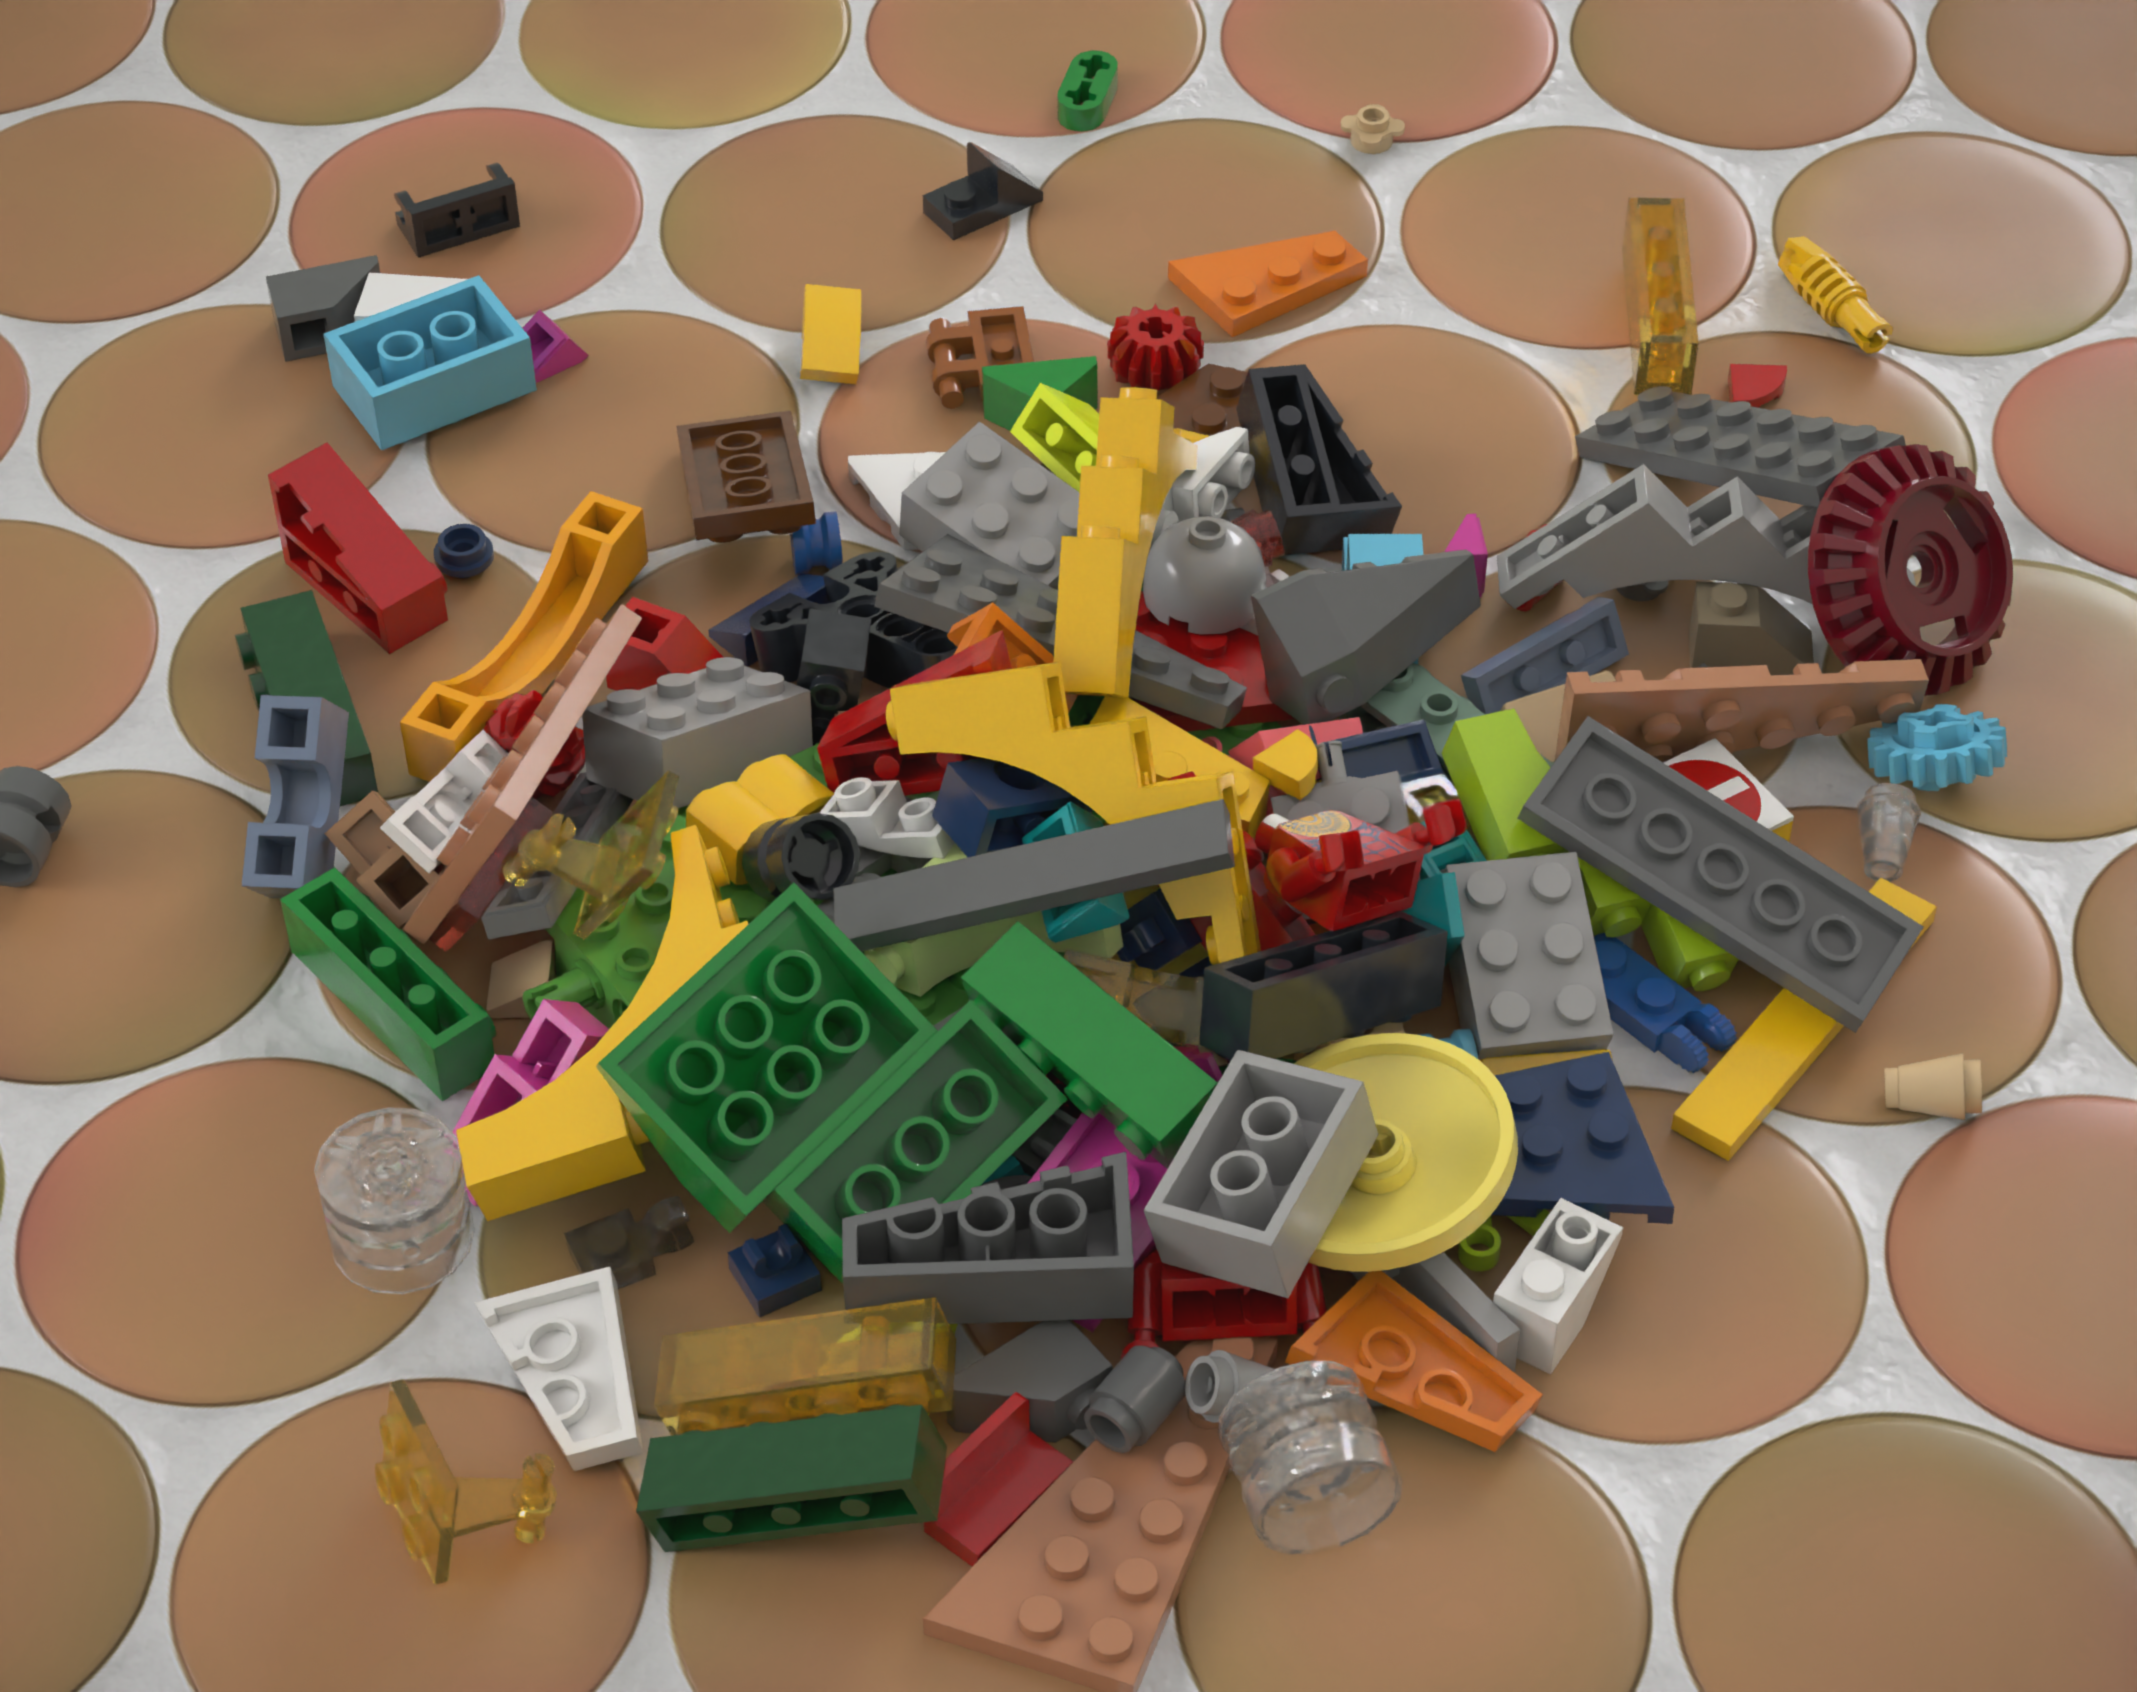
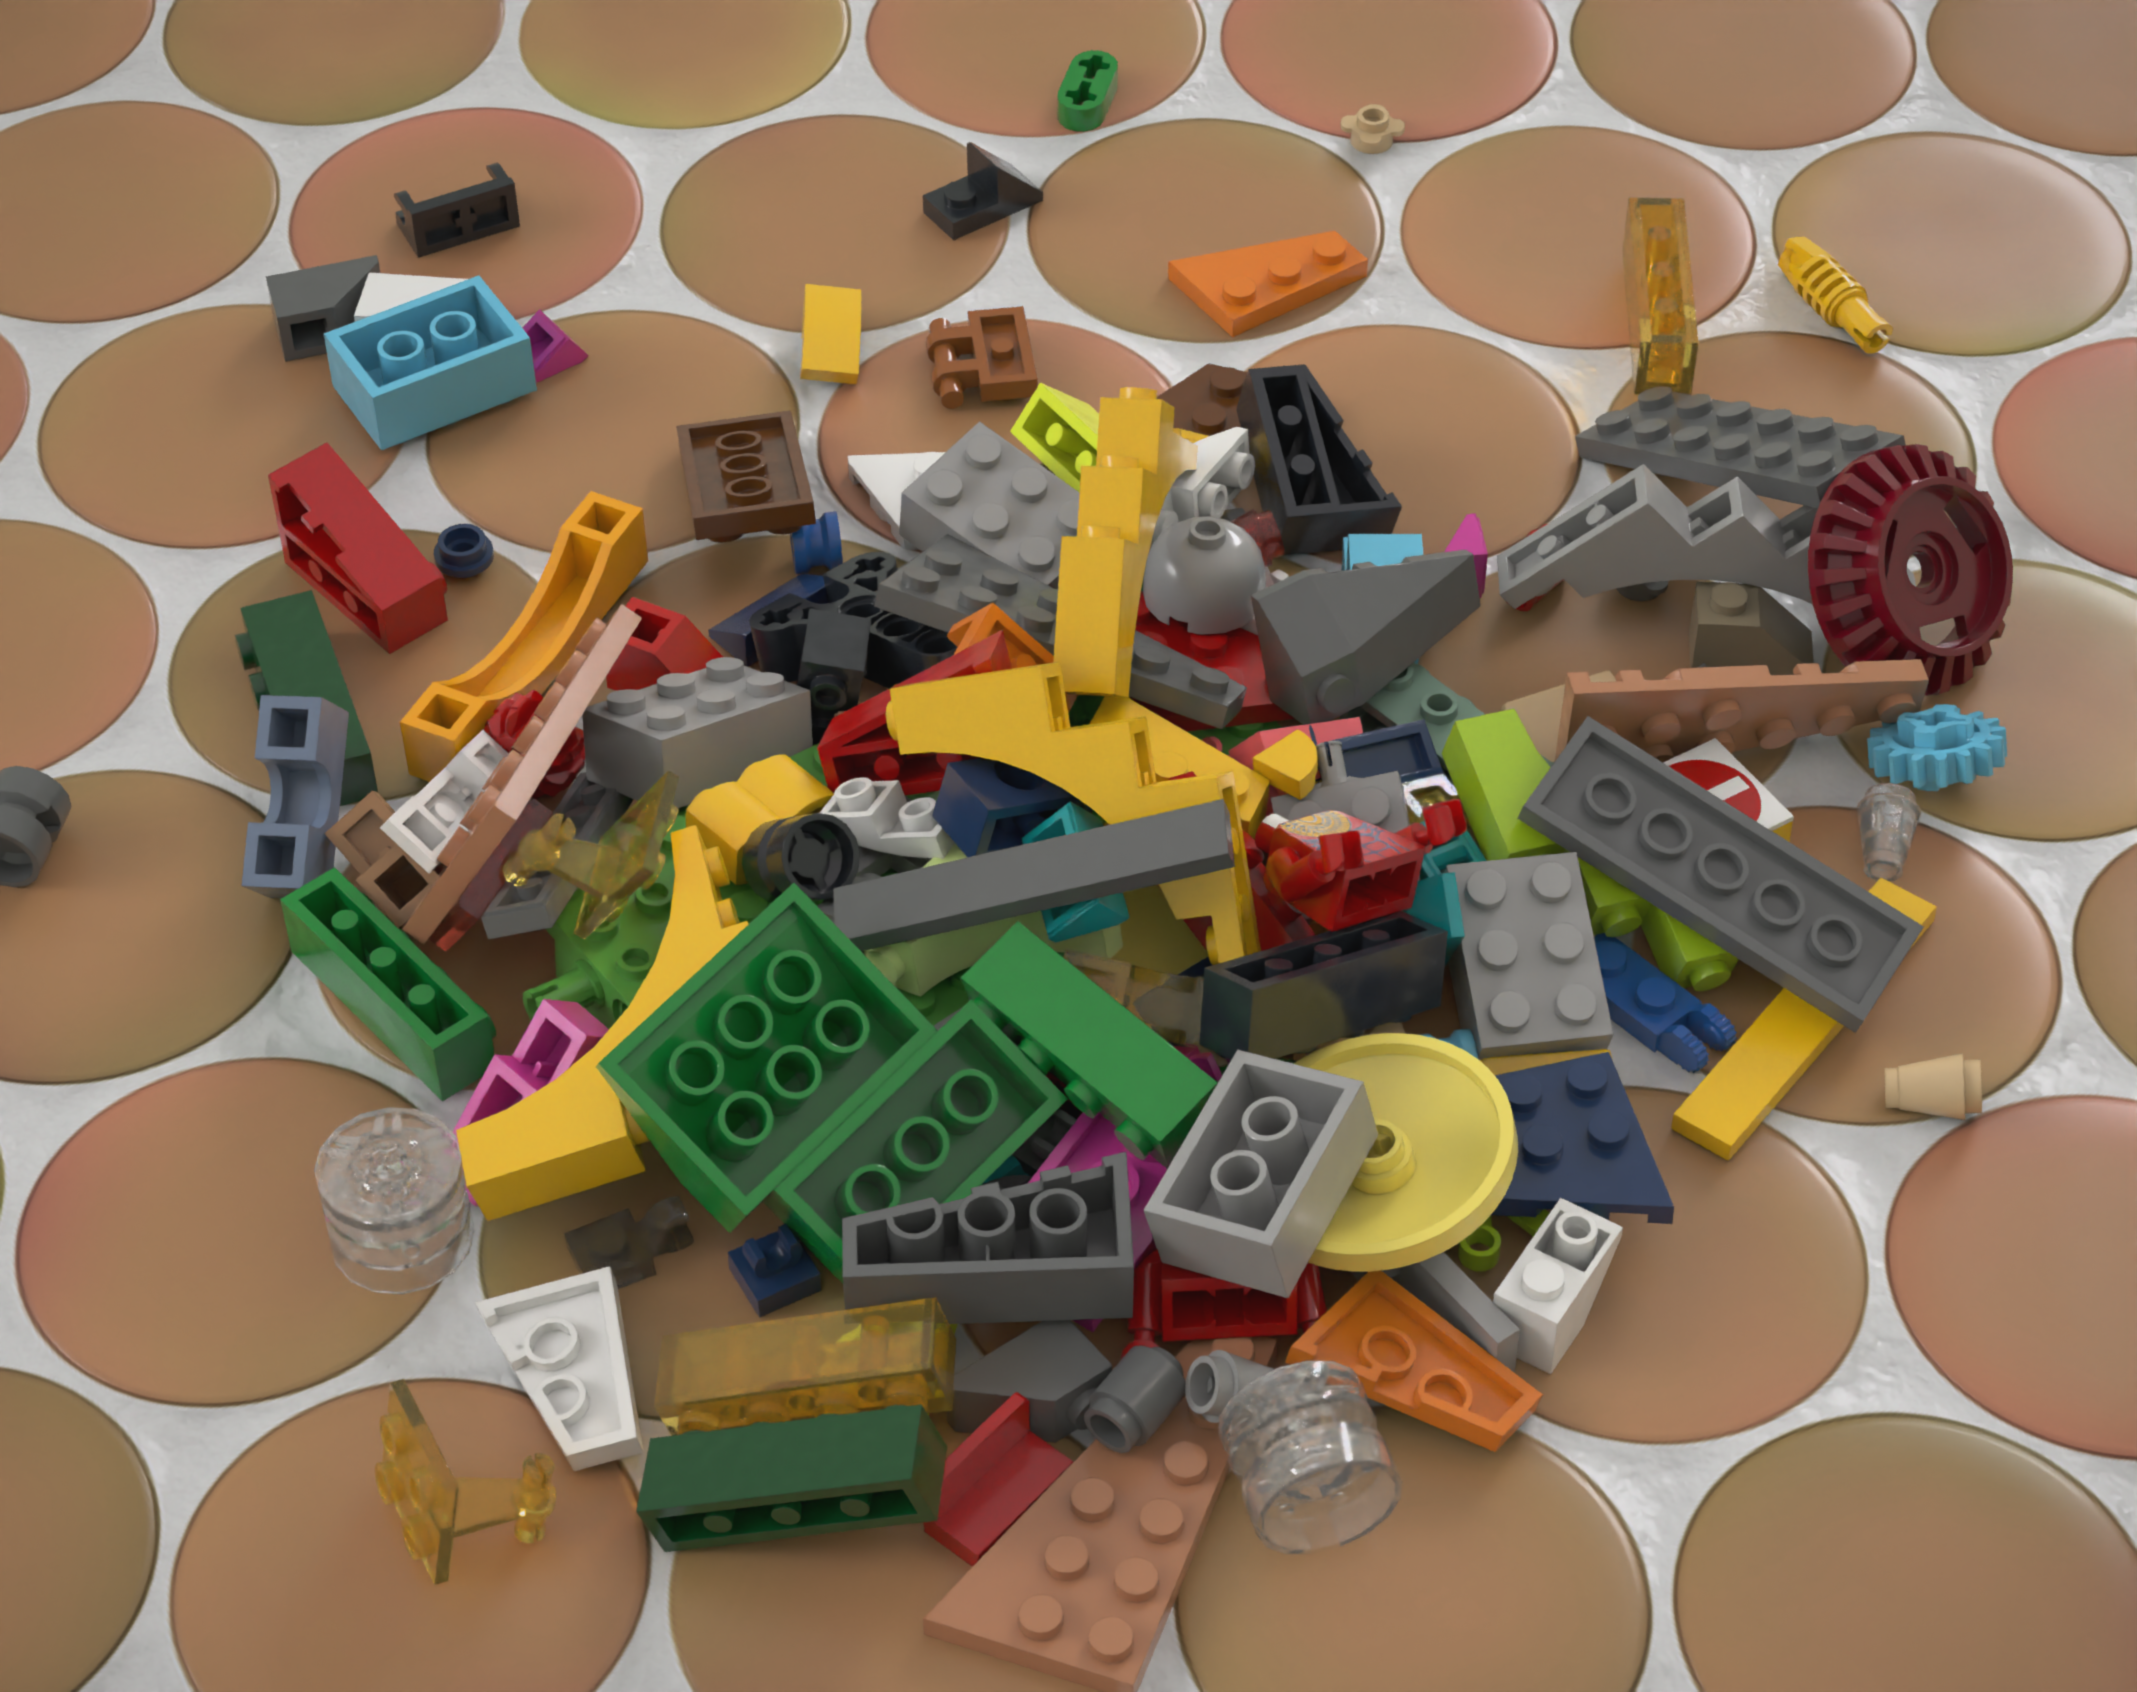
tan slope [486,940,557,1018] -> none
green slope [982,356,1098,431] -> none
red gear [1107,303,1204,394] -> none
dark blue tile [1117,888,1202,977] -> none
sand blue hinge [1461,597,1629,714] -> none
red tile [1728,364,1787,408] -> none

